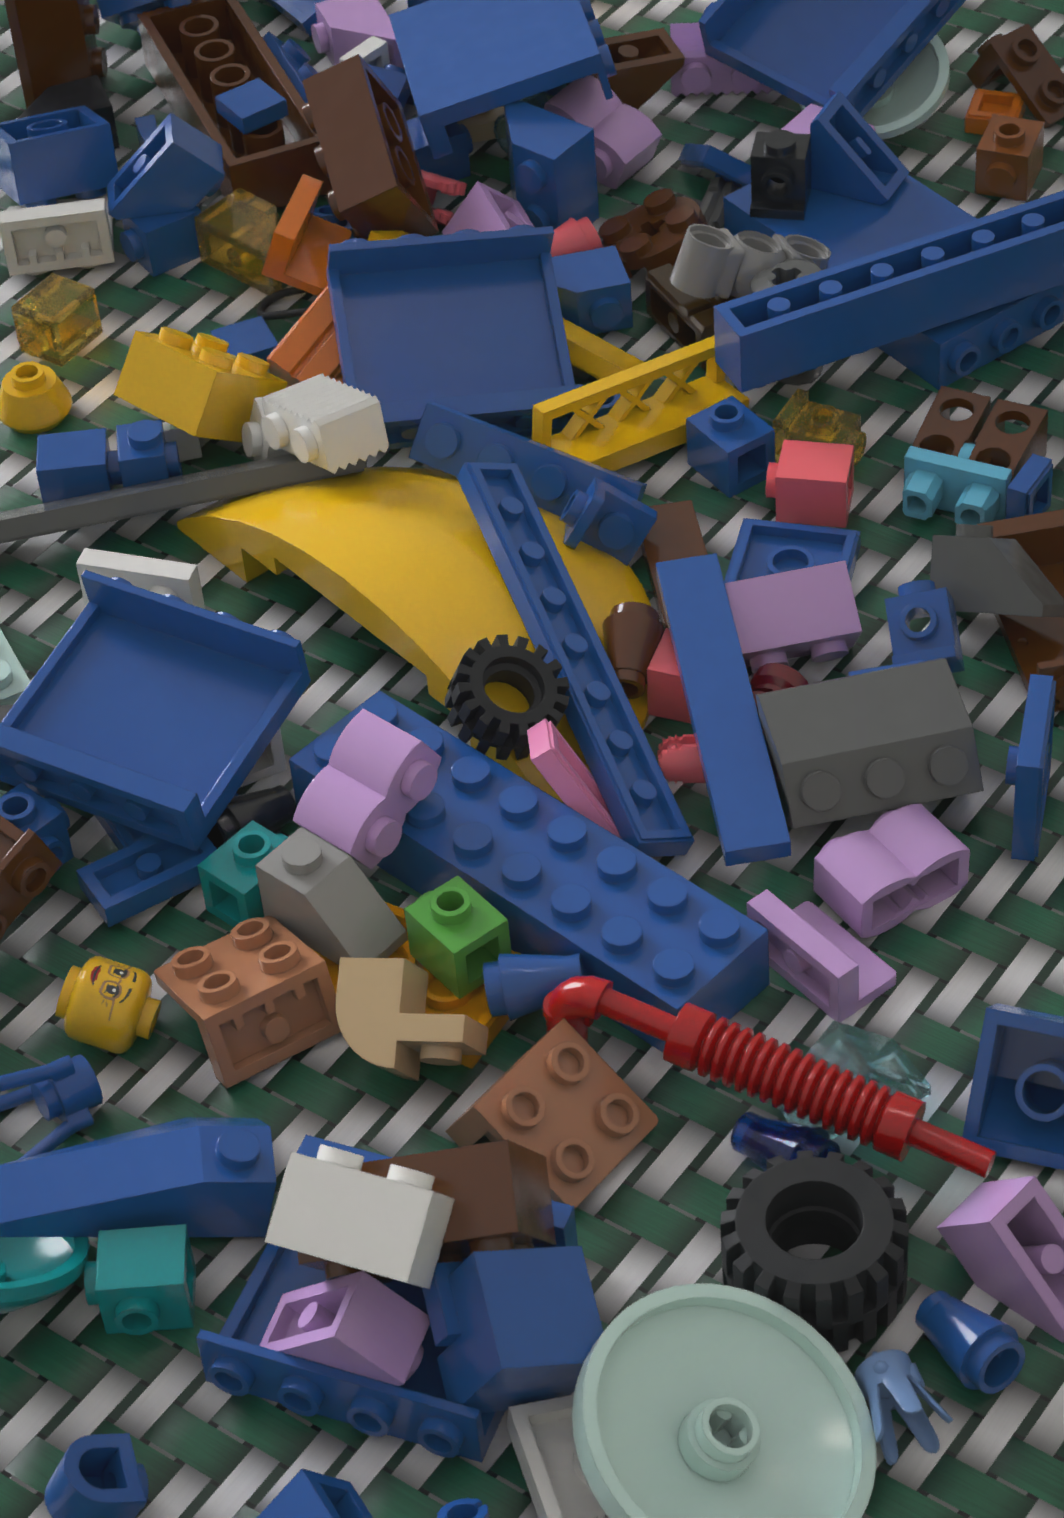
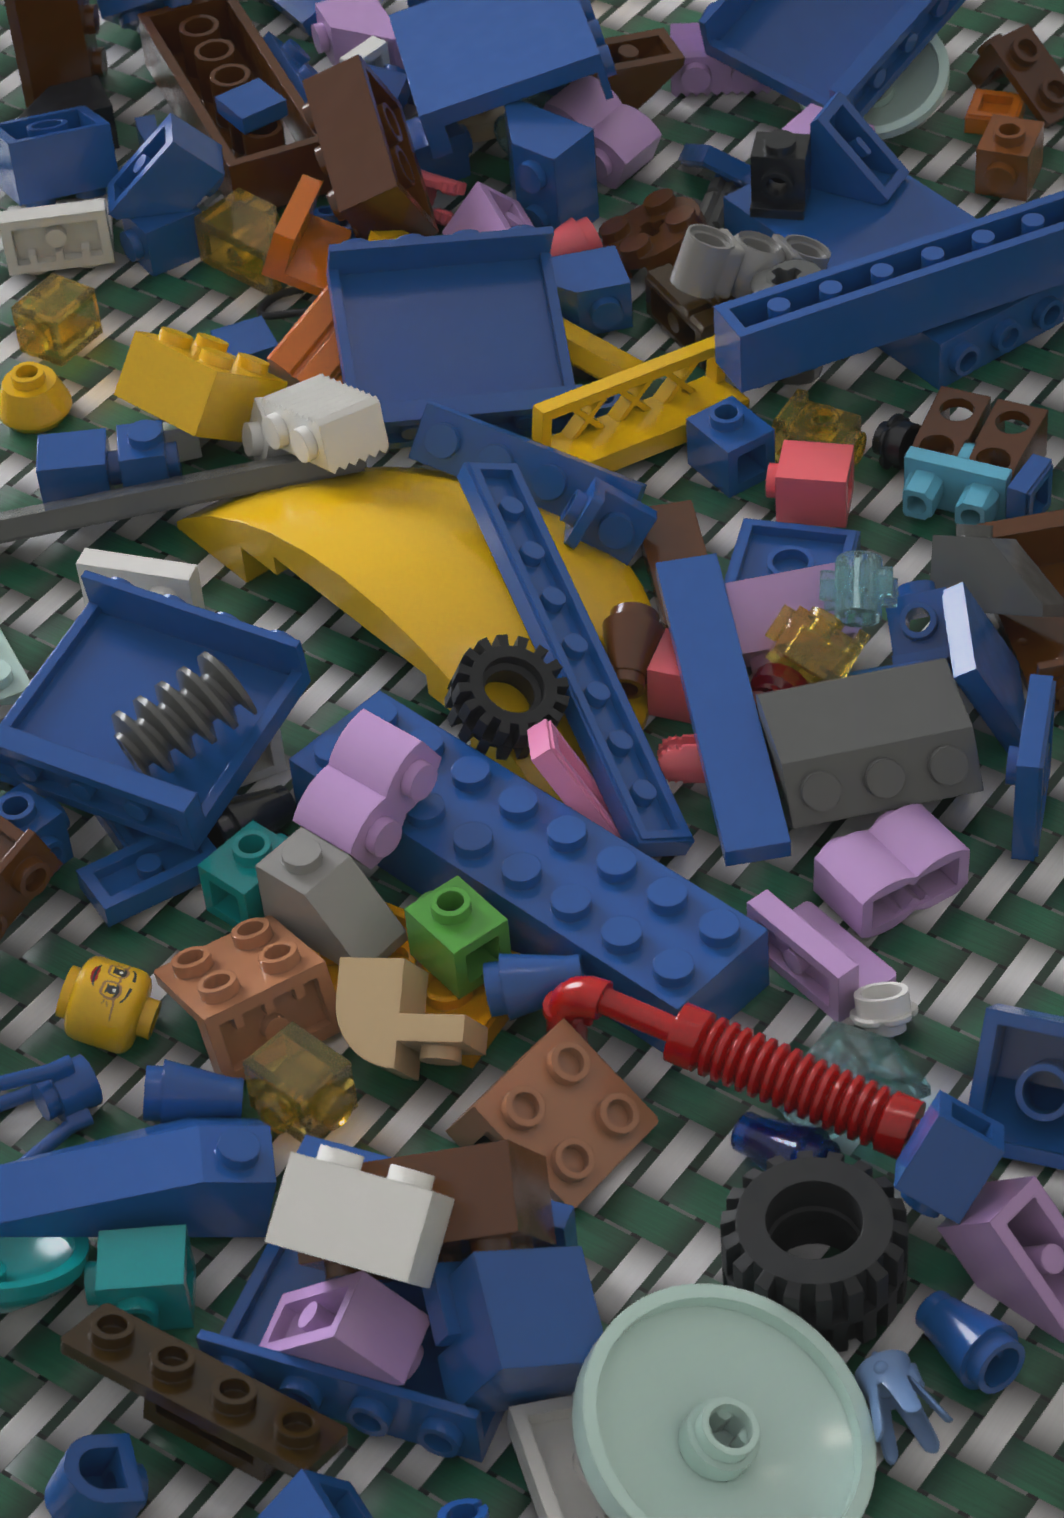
none -> dark brown bracket [61,1303,348,1483]
none -> dark grey piece [111,651,257,776]
none -> blue cone [143,1059,244,1124]
none -> clear yellow brick [242,1021,358,1143]
none -> clear yellow brick [764,604,871,684]
none -> clear light blue gear [819,550,898,627]
none -> white plate [850,982,918,1038]
none -> black plate [872,413,921,470]
none -> blue brick [894,1090,1005,1224]
none -> blue tile [942,582,1025,753]

